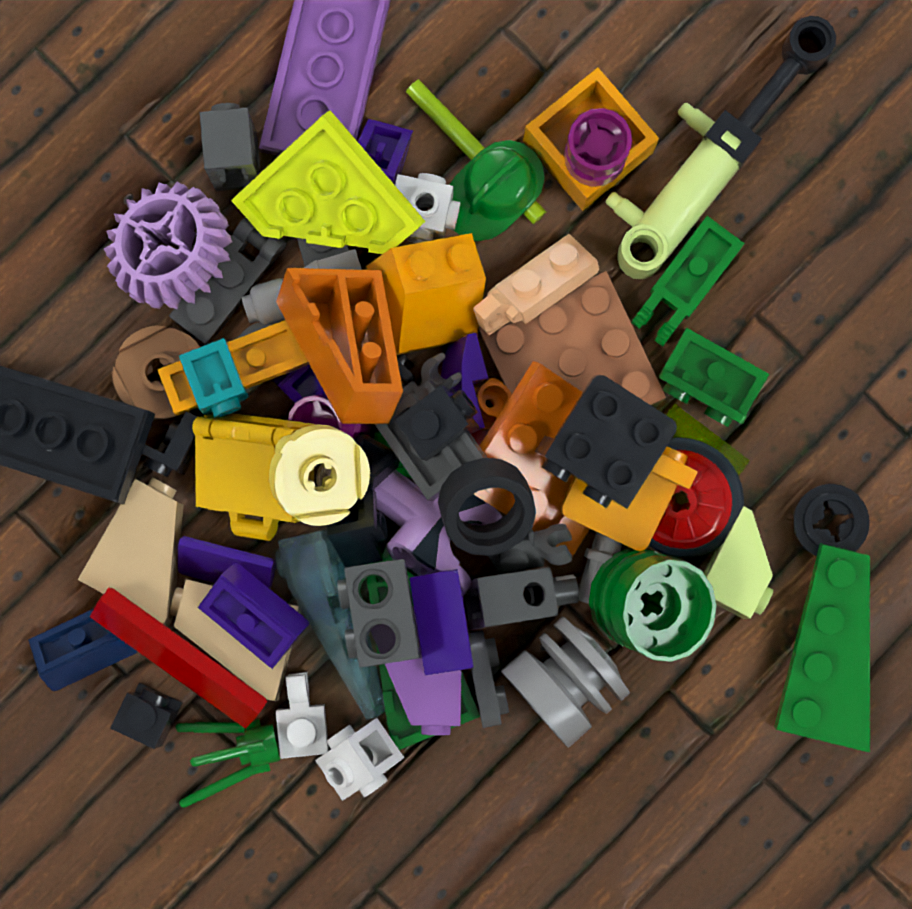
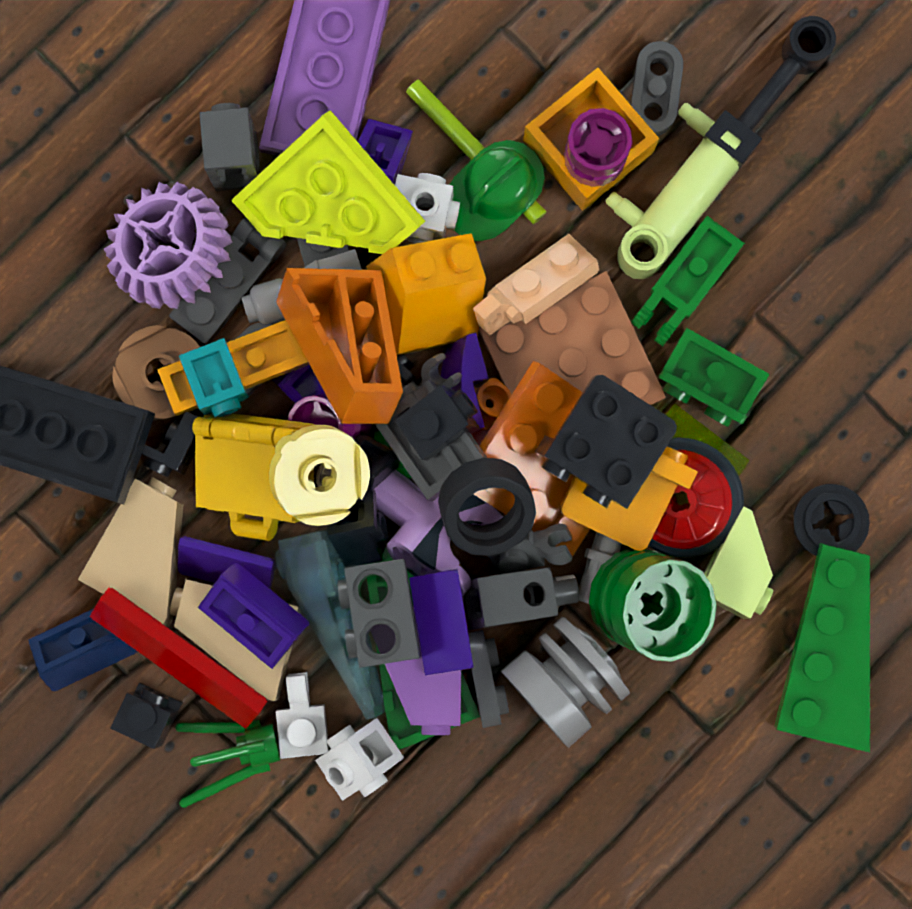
none -> dark grey plate [630,41,683,136]

